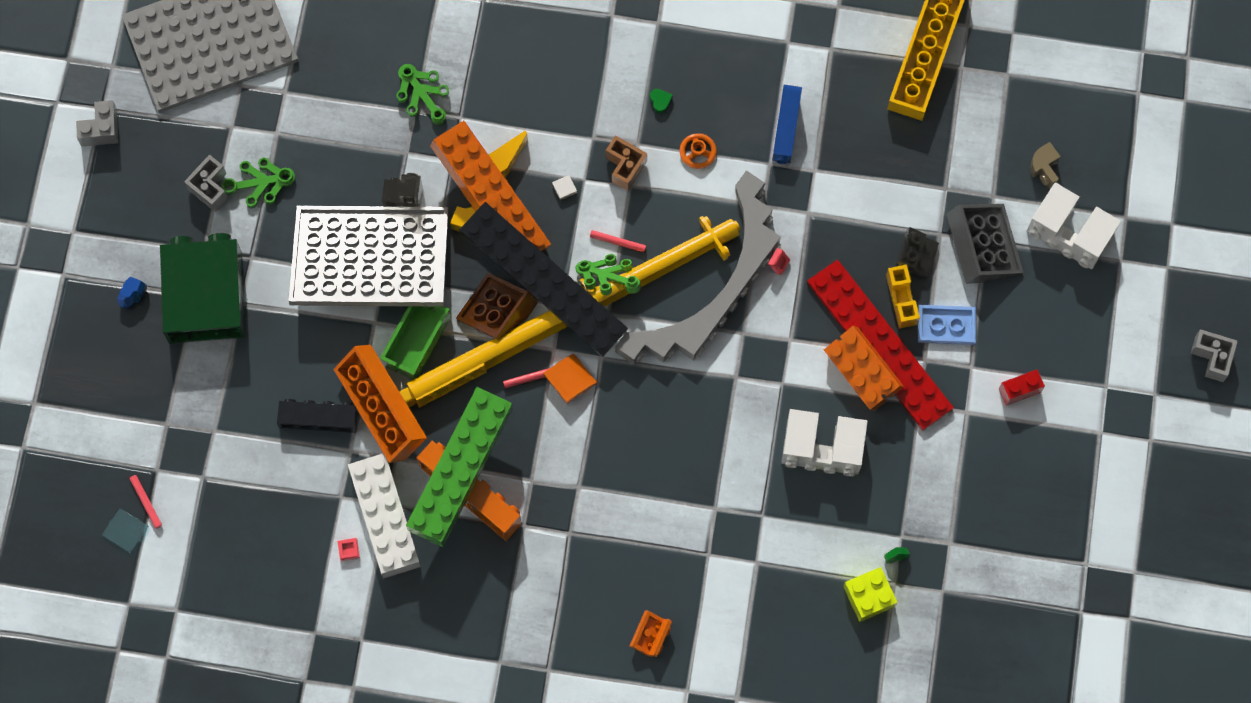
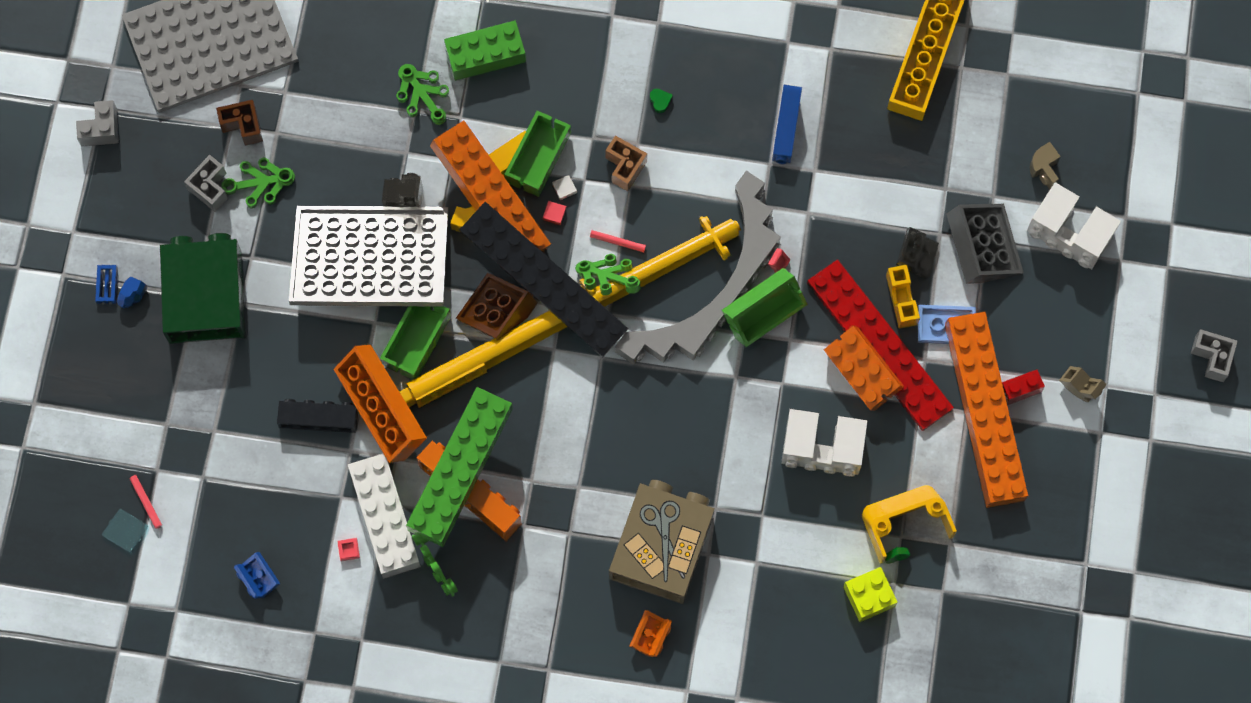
coral bar [503,368,549,389] -> none
orange slope [543,354,597,404] -> none
orange piece [679,134,717,169] -> none
none -> blue tile [95,265,118,303]
none -> reddish brown brick [216,100,263,146]
none -> blue bracket [234,552,280,599]
none -> bright green plant [411,534,458,597]
none -> bright green brick [444,20,526,81]
none -> bright green piece [504,111,571,197]
none -> coral tile [543,201,566,225]
none -> dark tan brick [609,480,715,604]
none -> bright green piece [722,268,808,347]
none -> yellow windscreen [862,485,957,564]
none -> orange brick [945,312,1028,508]
none -> dark tan brick [1059,366,1107,402]

